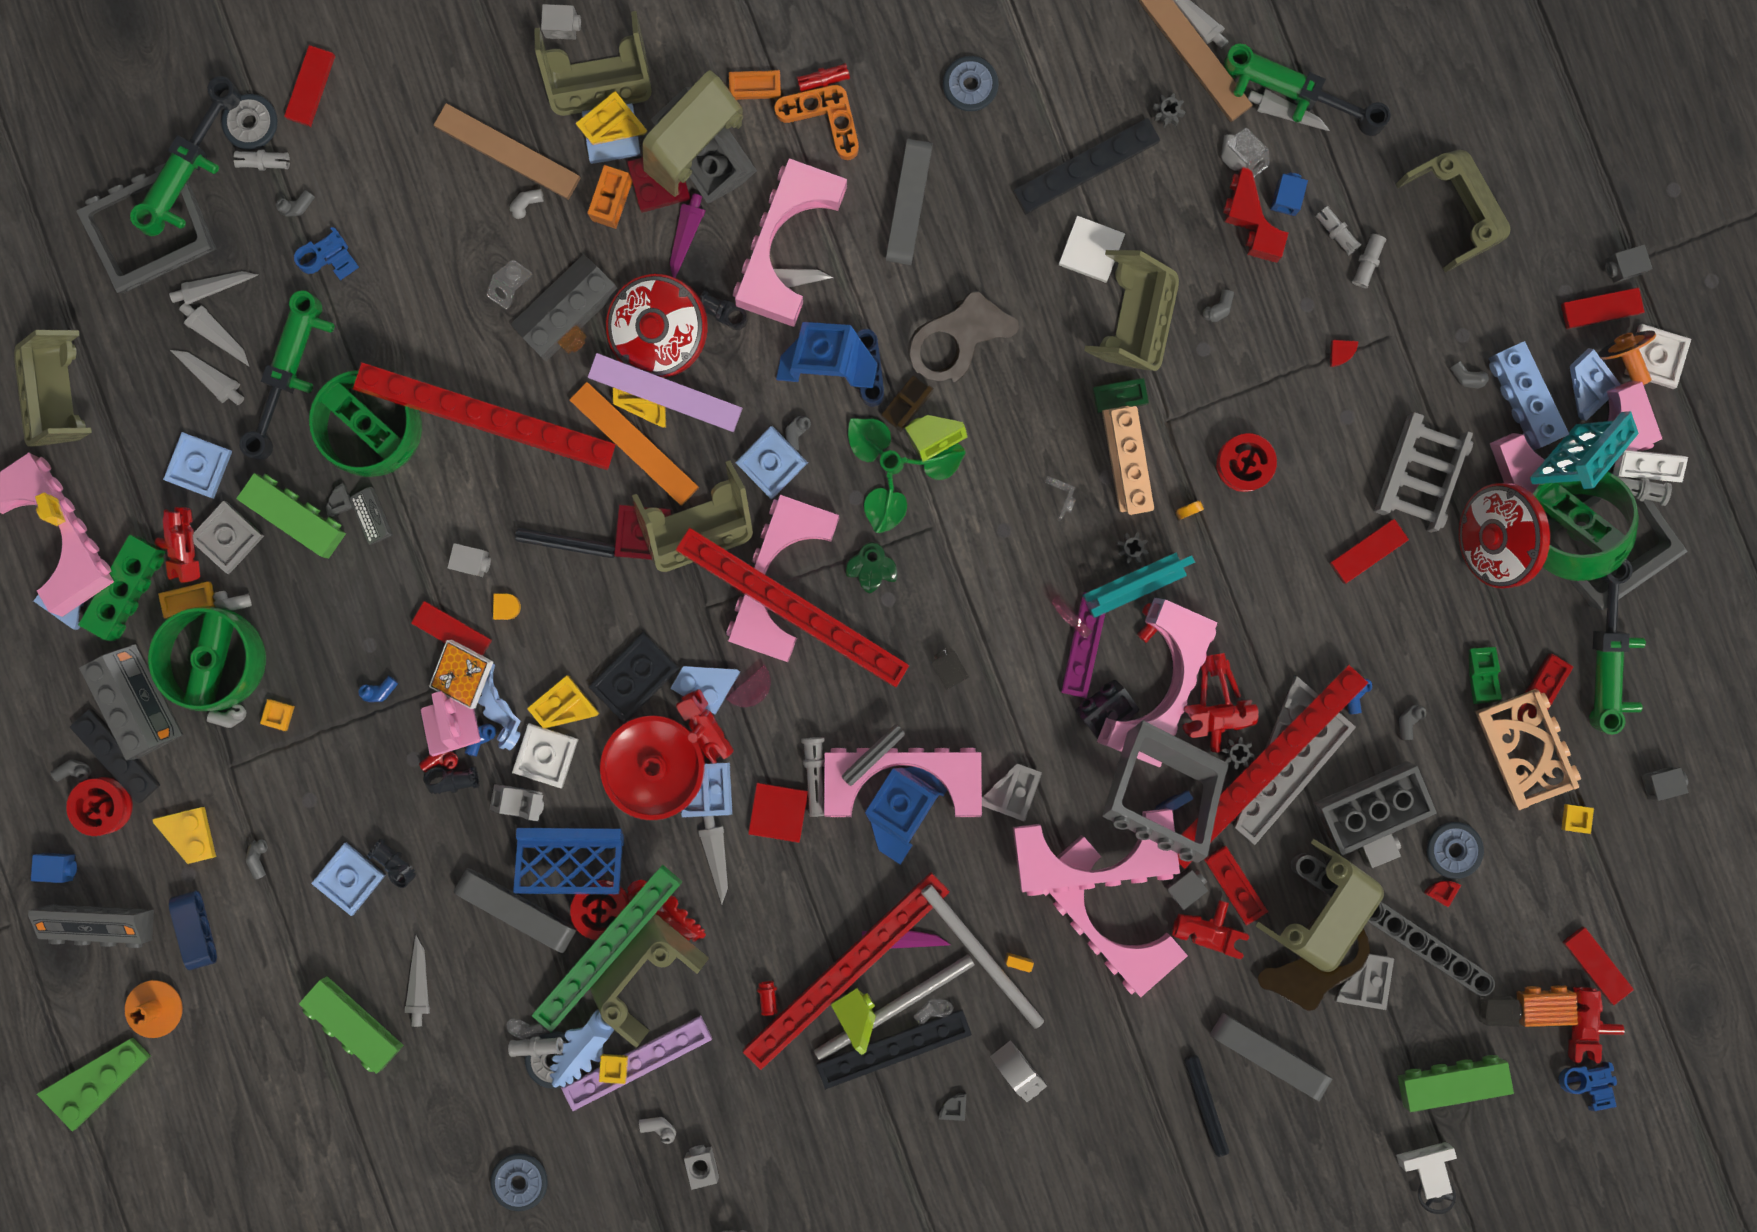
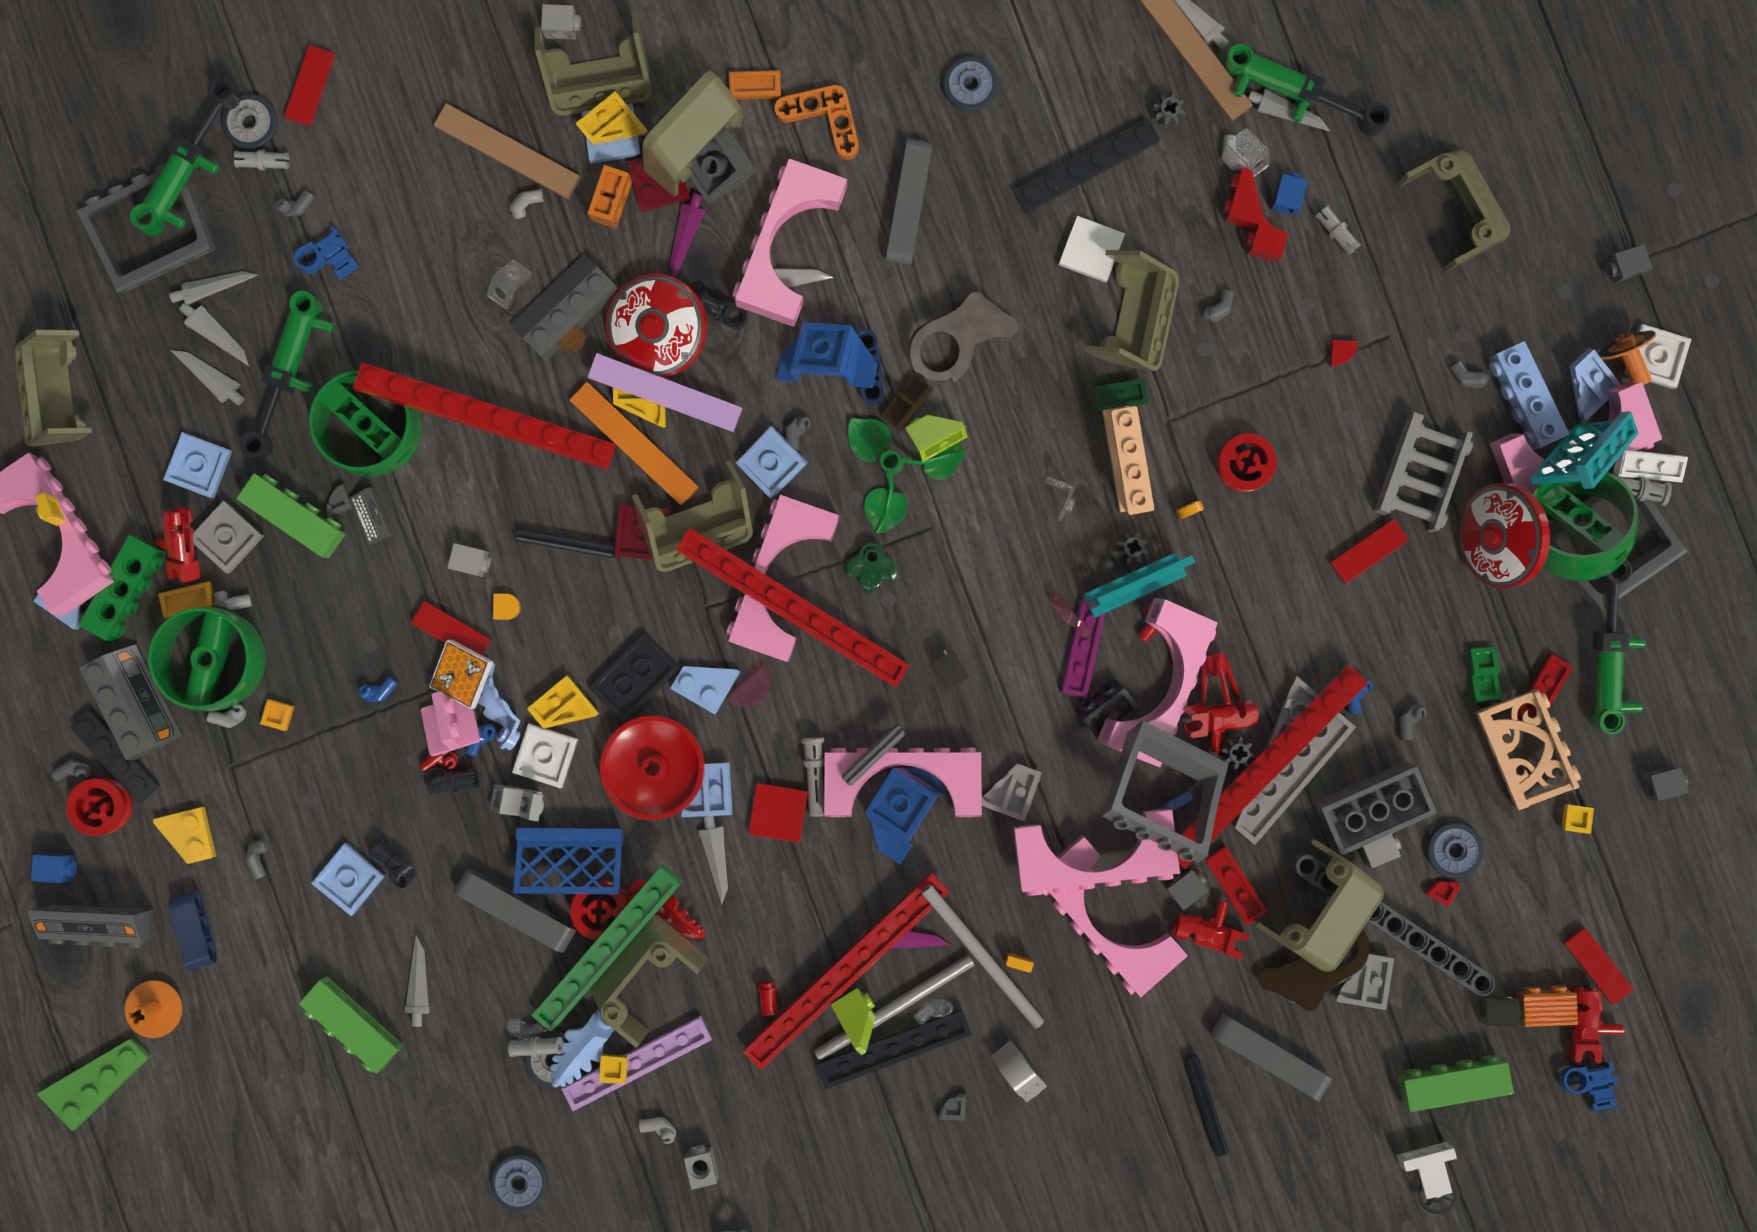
red piece [676,689,734,764] -> none
red pin [797,63,850,93] -> none
light grey pin [1352,234,1387,288] -> none
red tile [1561,288,1645,329] -> none

